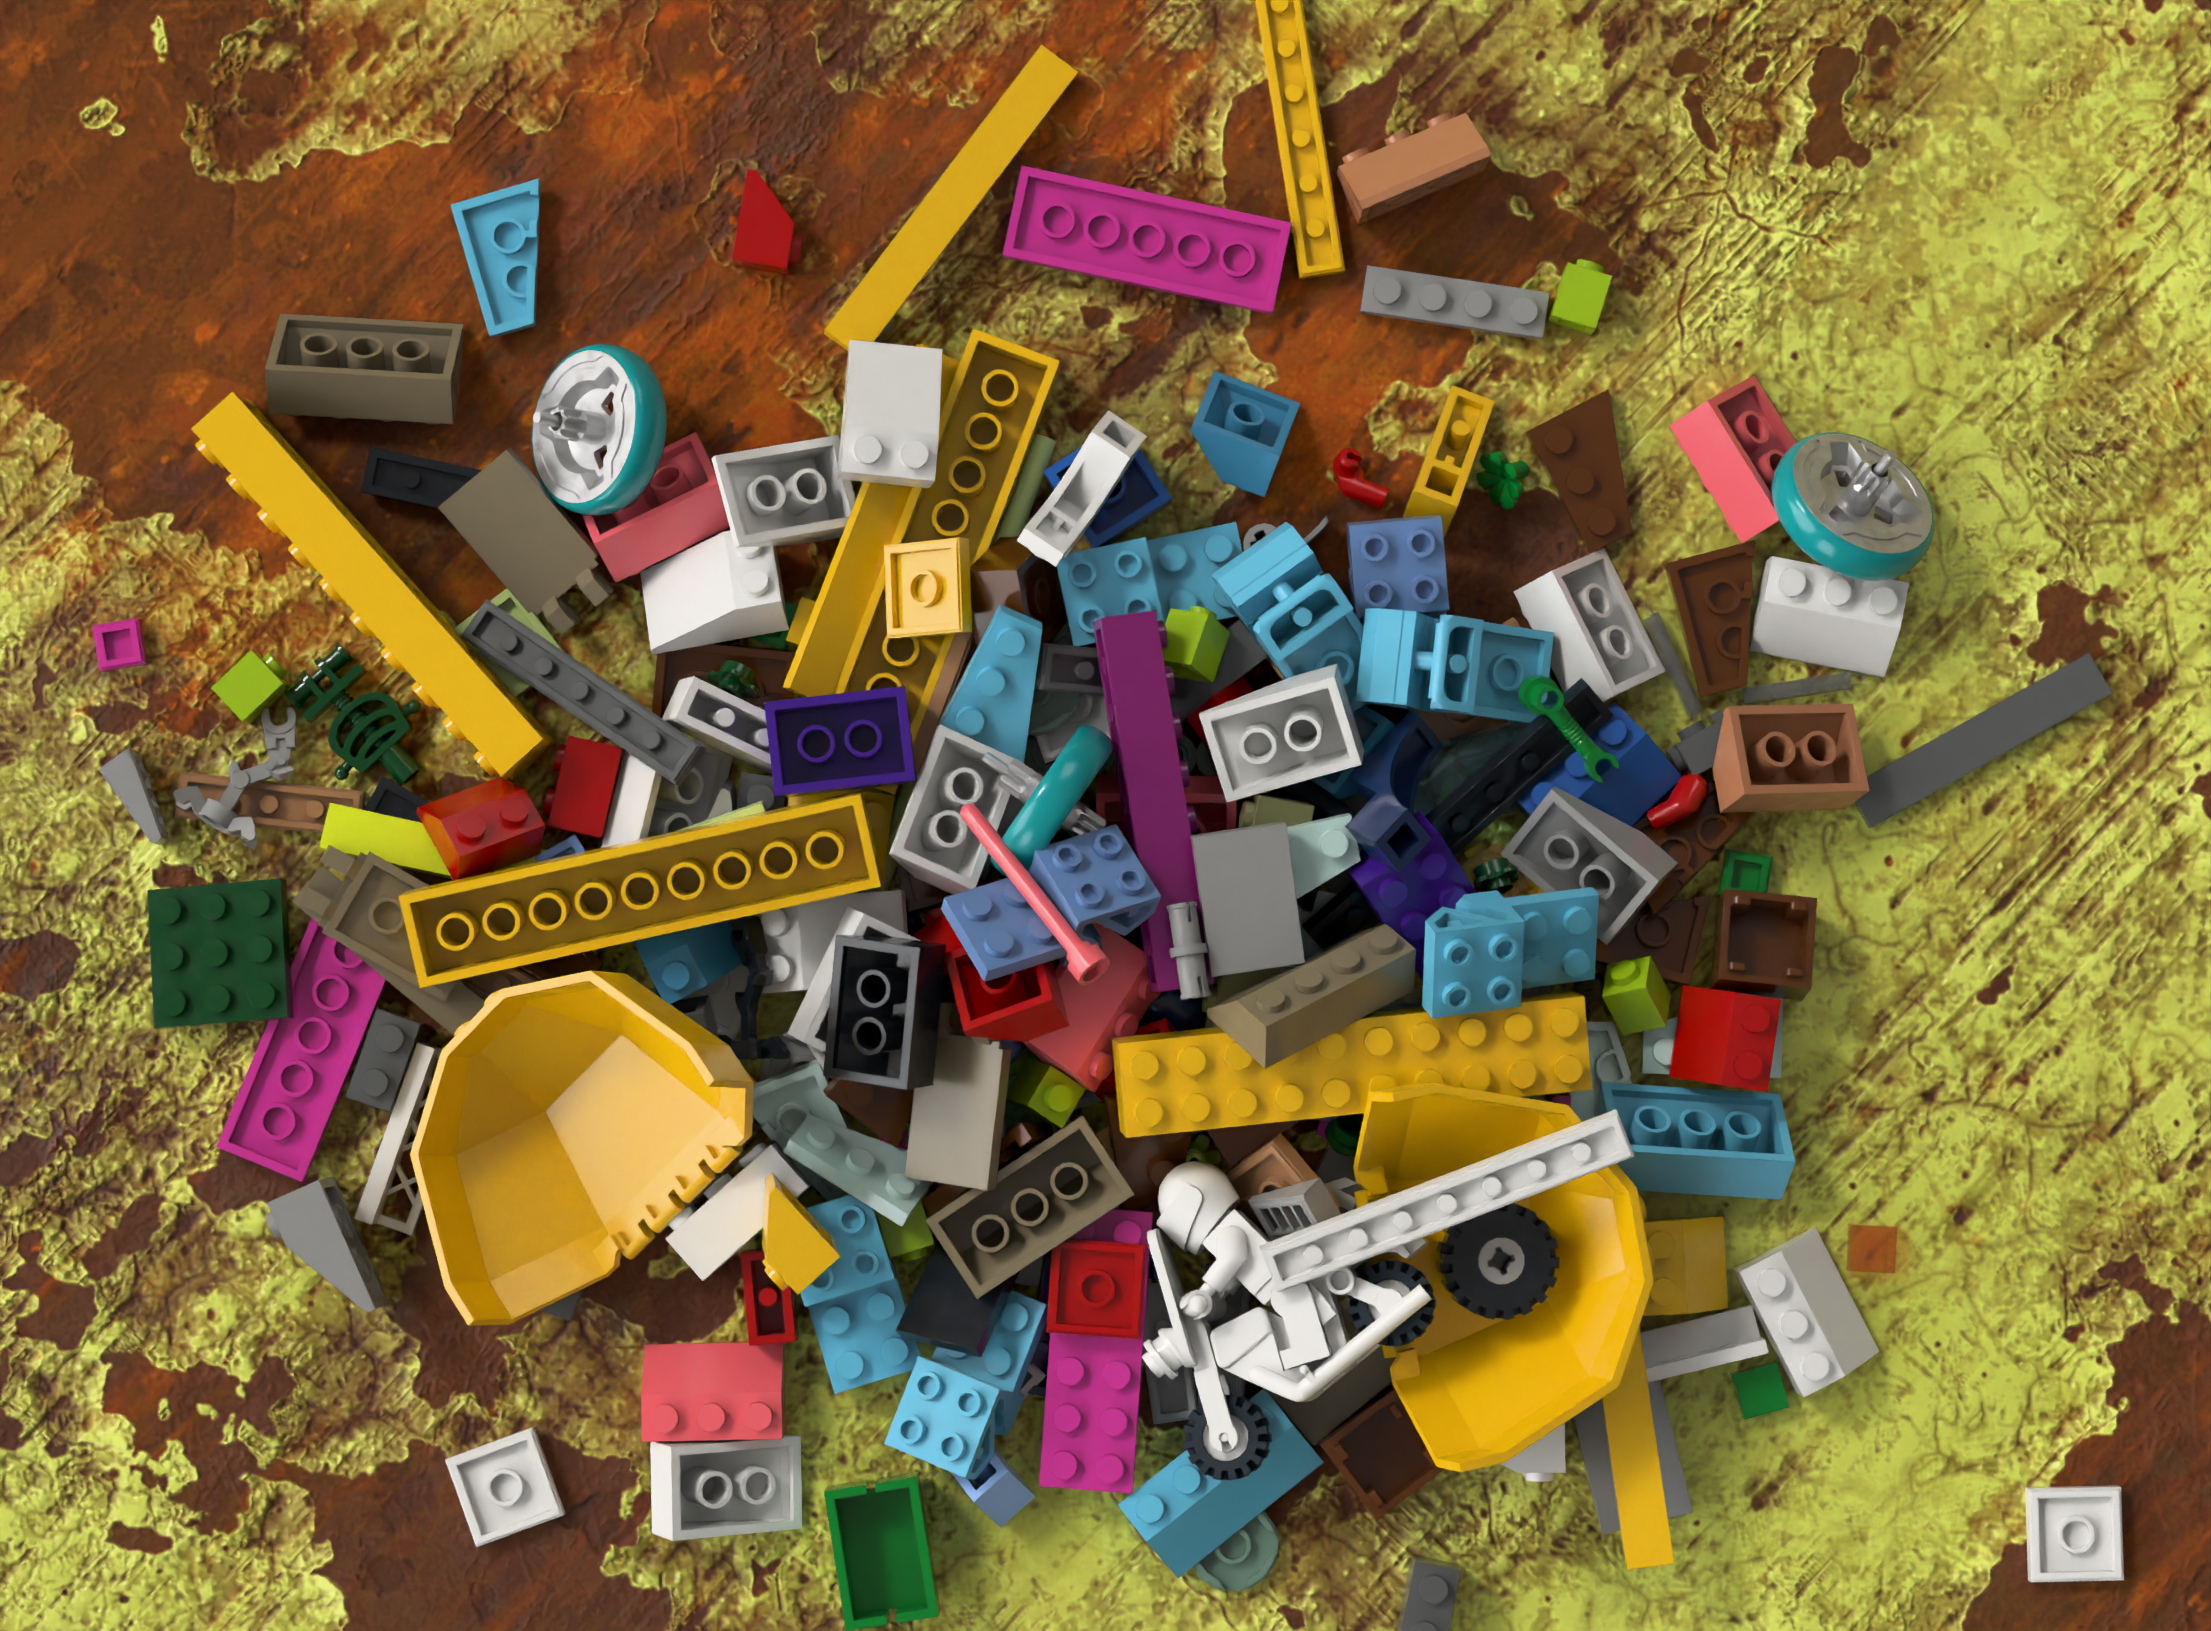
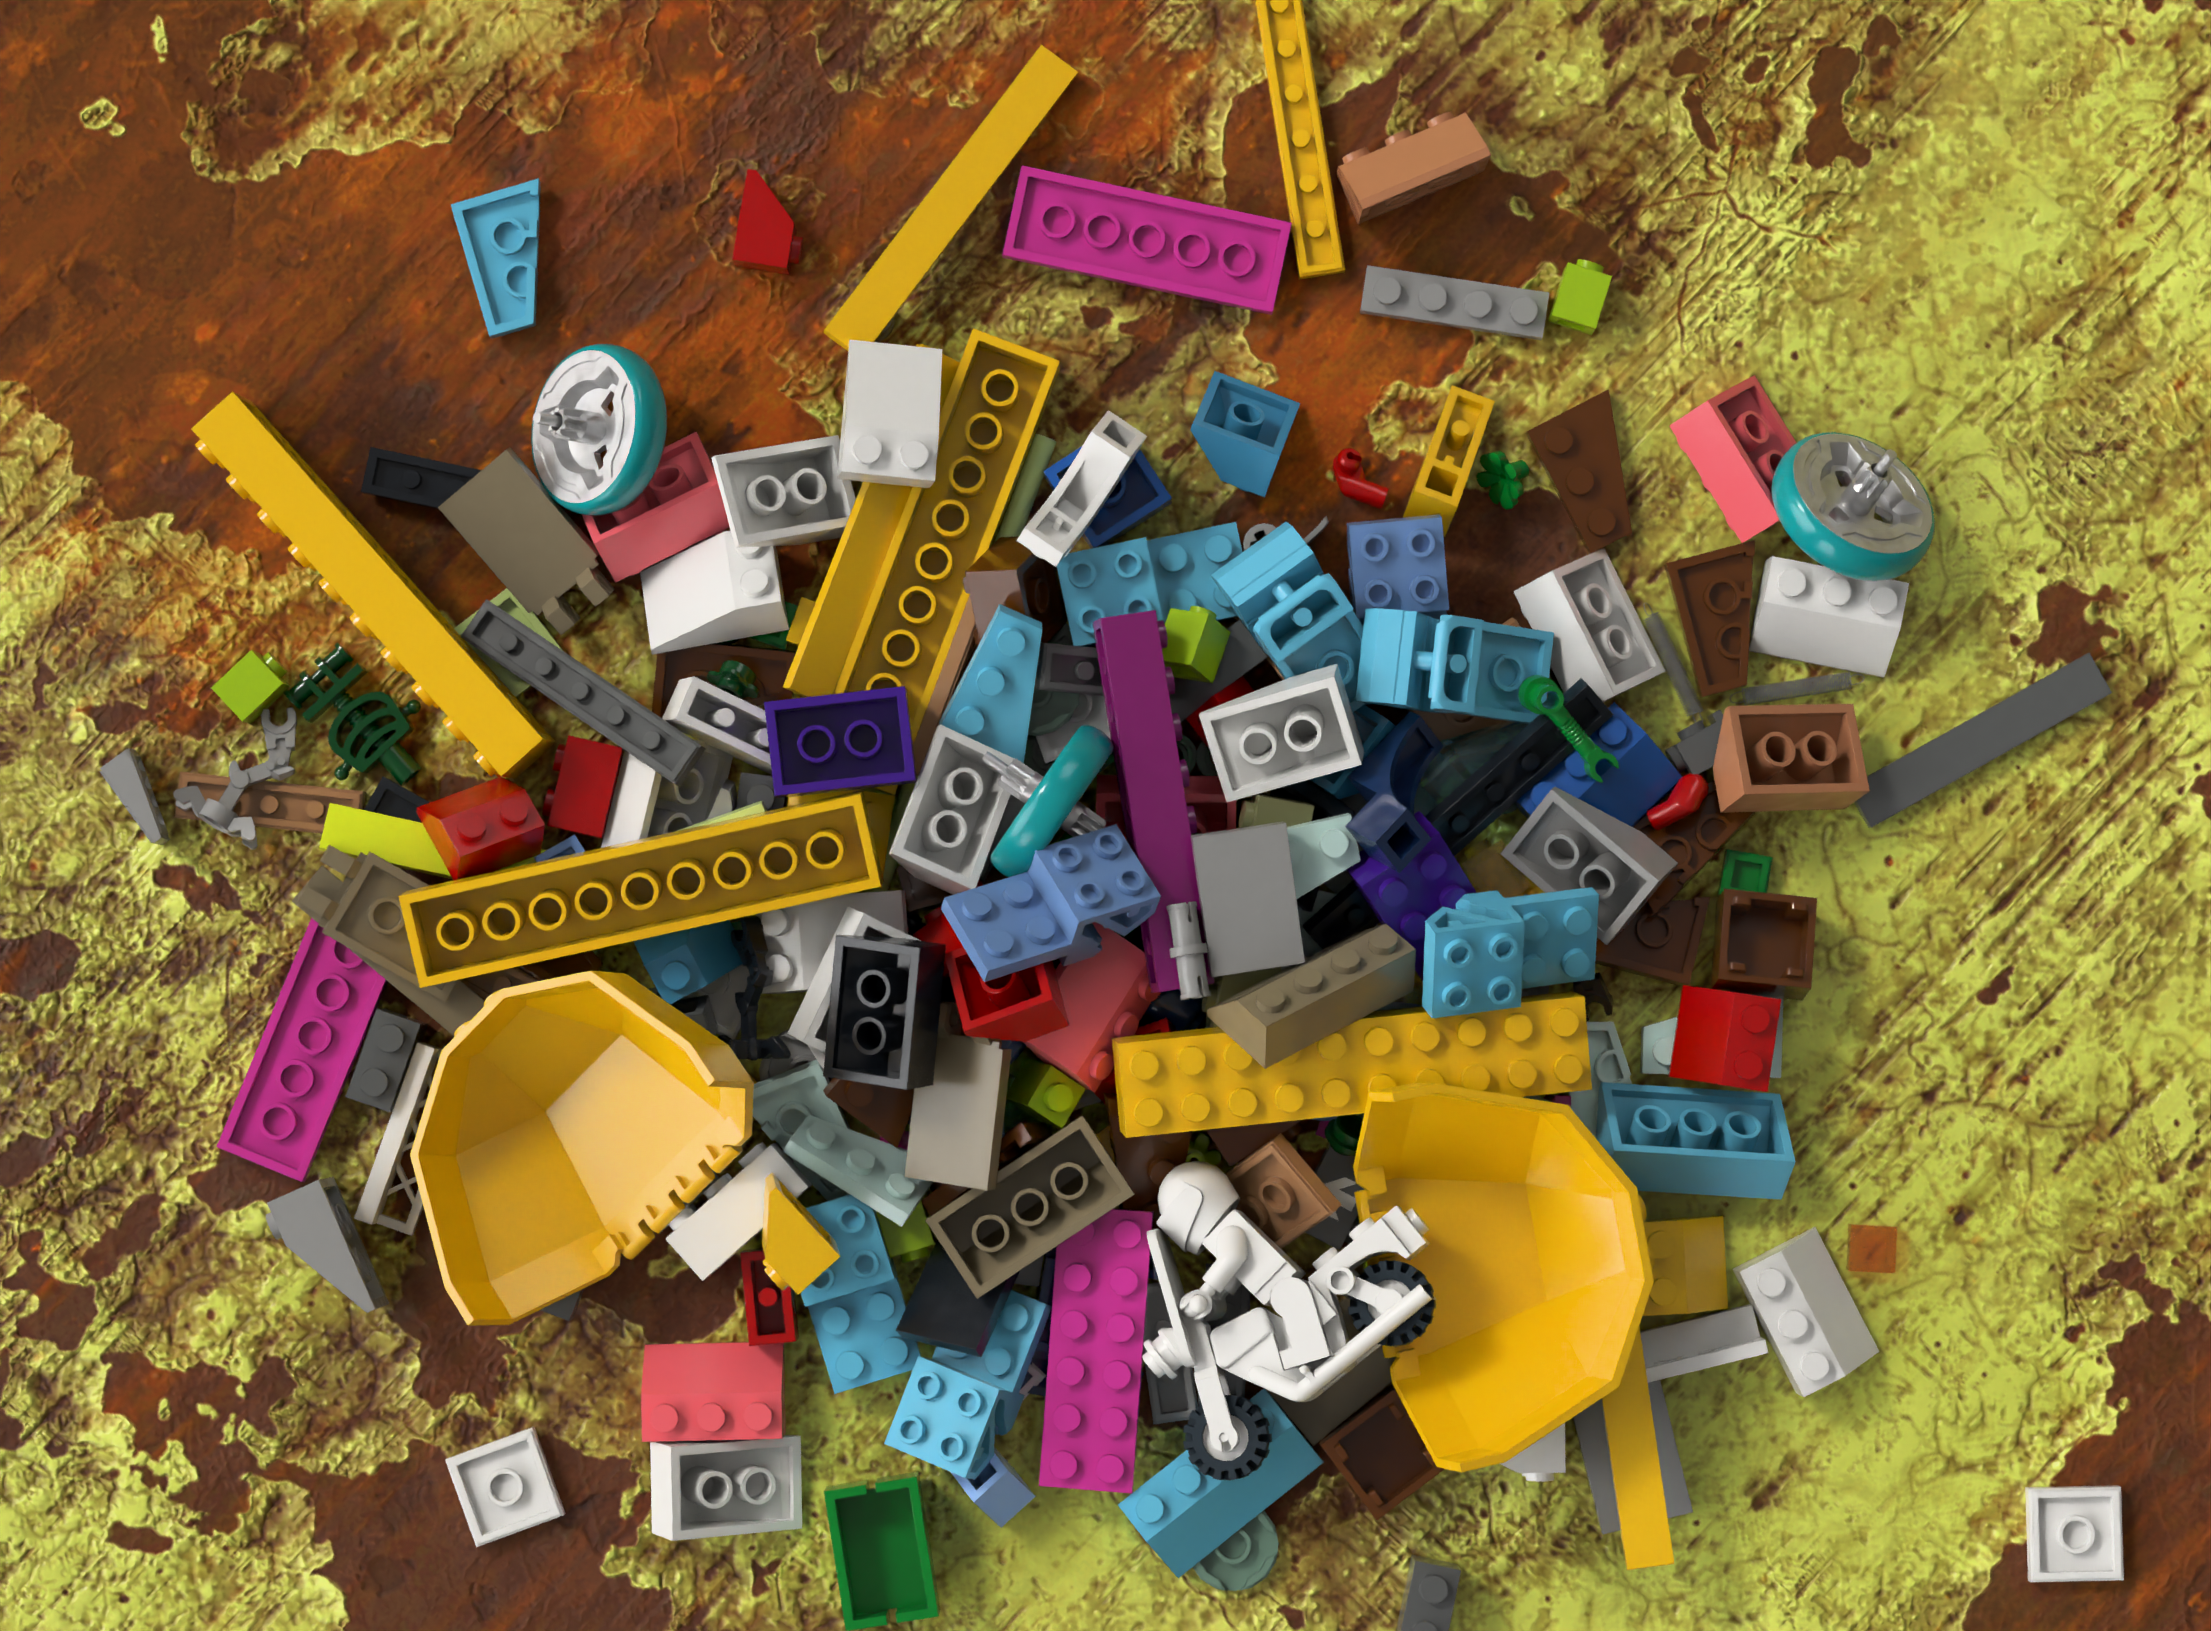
dark pink tile [92,618,148,672] -> none
dark green plate [147,878,293,1029] -> none
dark tan slope [265,314,464,424] -> none
yellow tile [884,537,972,639] -> none
coral piece [960,804,1110,985] -> none
red tile [1046,1238,1147,1339] -> none
light grey slope [1248,1177,1341,1240] -> none
white tile [1259,1109,1634,1293] -> none
black wheel [1436,1203,1560,1320] -> none
dark green plate [1473,858,1519,894] -> none
lime brick [1602,956,1671,1036] -> none
green tile [1730,1361,1789,1420] -> none

